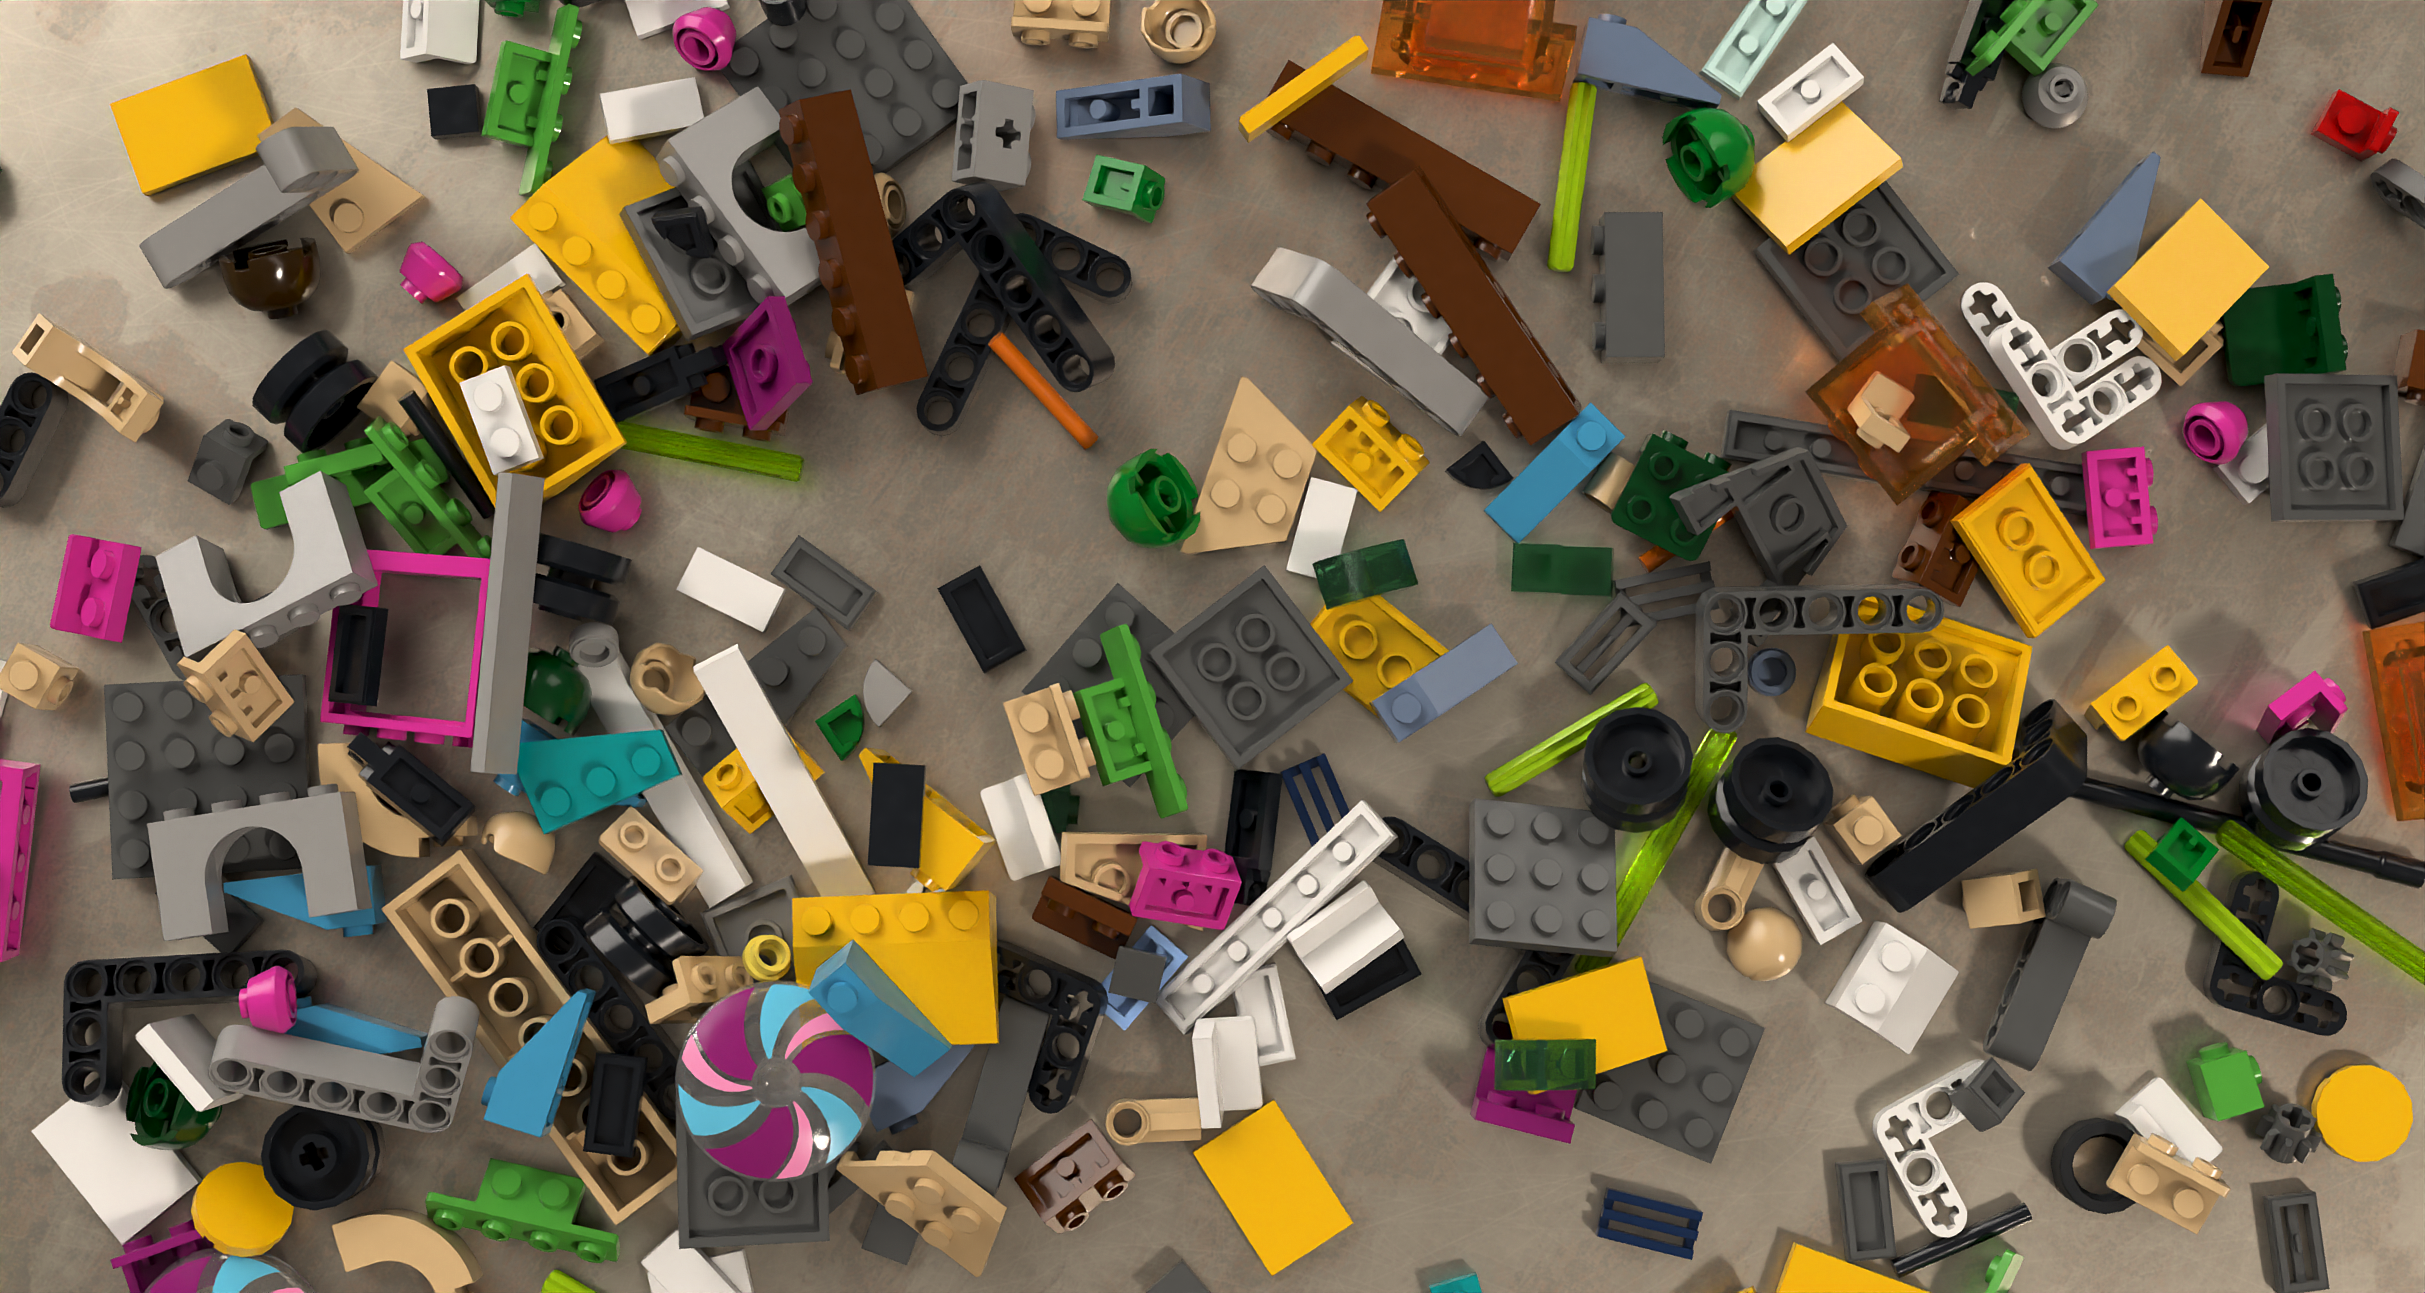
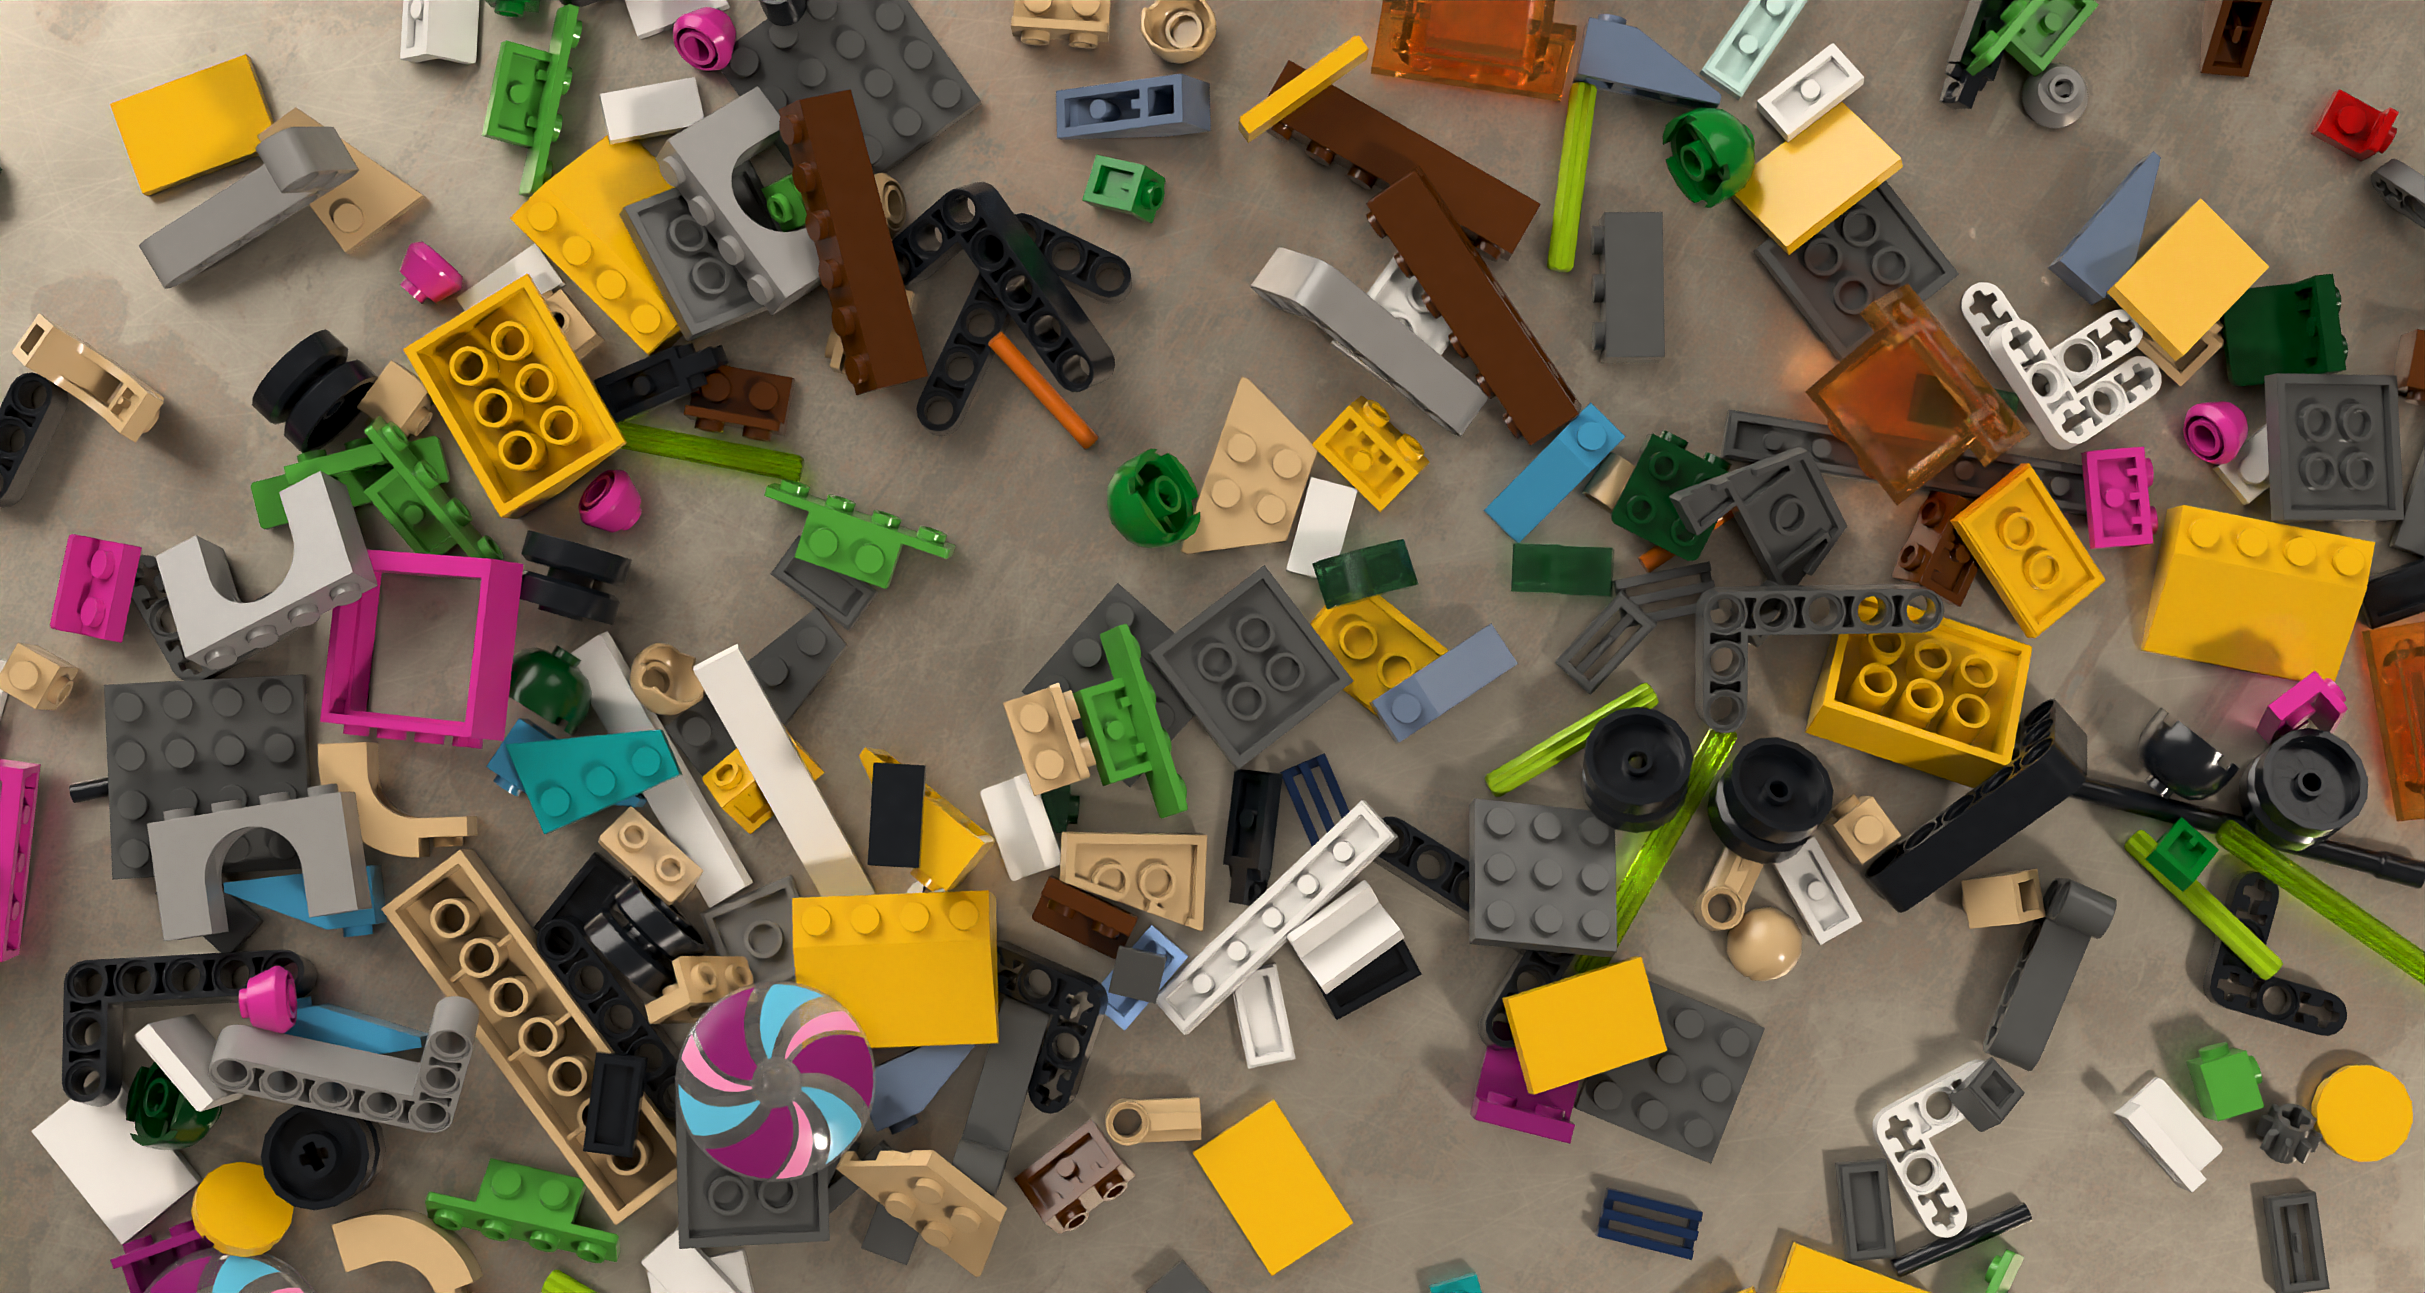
tan bracket [177,629,294,742] -> none
dark grey bracket [188,419,268,505] -> none
dark brown cylinder [219,237,321,319] -> none
black tile [328,605,389,707] -> none
black hinge [347,732,476,847] -> none
black bar [398,390,495,519] -> none
black tile [427,84,482,140] -> none
white plate [459,365,544,476] -> none
light grey tile [471,472,545,775] -> none
tan hair [481,811,555,875] -> none
dark azure slope [481,988,596,1138] -> none
light grey tile [569,622,619,668] -> none
black tile [651,206,715,258] -> none
white tile [676,547,786,633] -> none
magenta plate [722,296,813,430] -> none
light yellow plate [742,935,791,983] -> none
dark azure slope [808,939,952,1077] -> none
green tile [815,694,865,761] -> none
light grey tile [863,659,913,727] -> none
black tile [937,565,1027,674] -> none
light grey brick [952,80,1036,191] -> none
dark pink bracket [1129,841,1242,930] -> none
white panel [1192,1016,1263,1129] -> none
black tile [1445,441,1513,490] -> none
clear green slope [1494,1038,1596,1091] -> none
sand blue tile [1748,648,1796,696] -> none
white slope [1825,921,1959,1054] -> none
tan bracket [1847,371,1915,453] -> none
black tyre [2051,1118,2136,1214] -> none
yellow bracket [2084,645,2198,741] -> none
tan bracket [2106,1132,2231,1235] -> none
dark grey gear [2287,928,2354,991] -> none
none -> bright green bracket [764,478,956,589]
none -> yellow slope [2141,505,2375,682]

